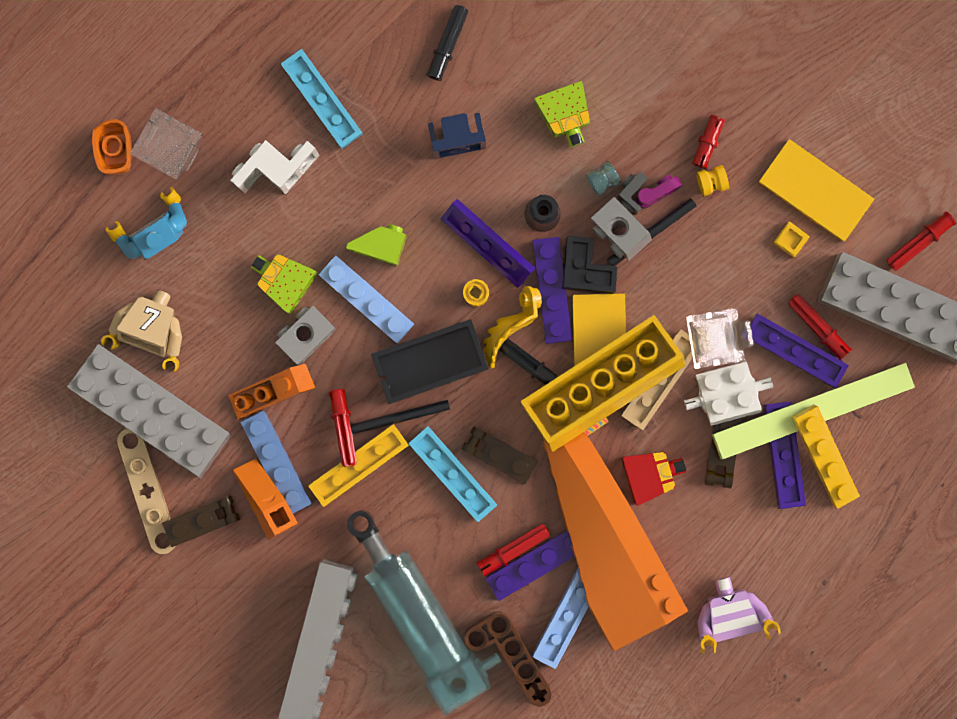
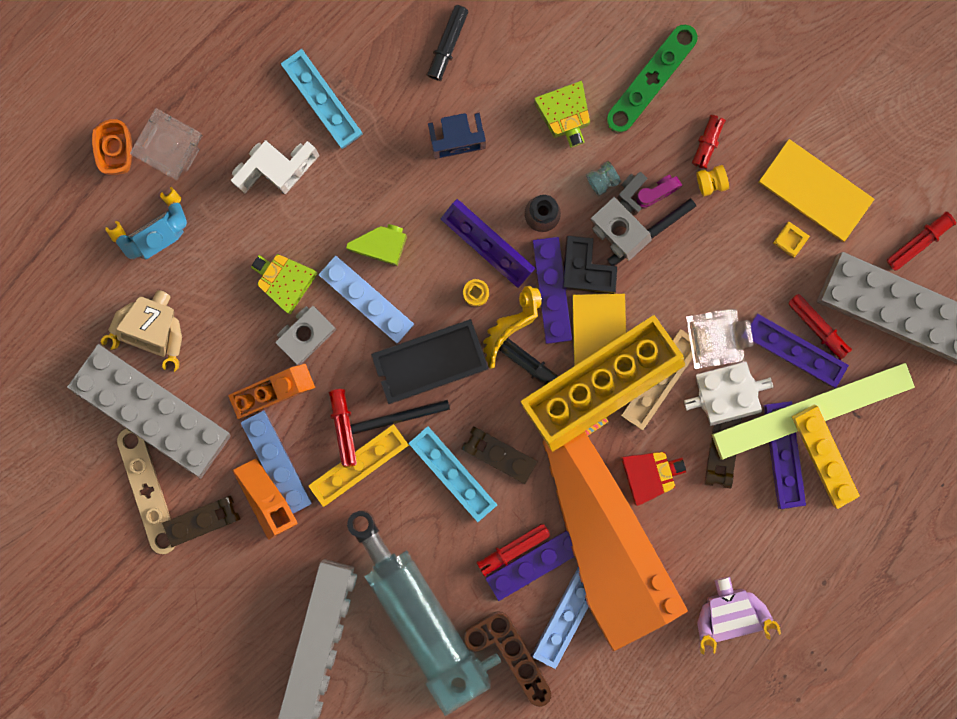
none -> green piece [607,24,698,133]

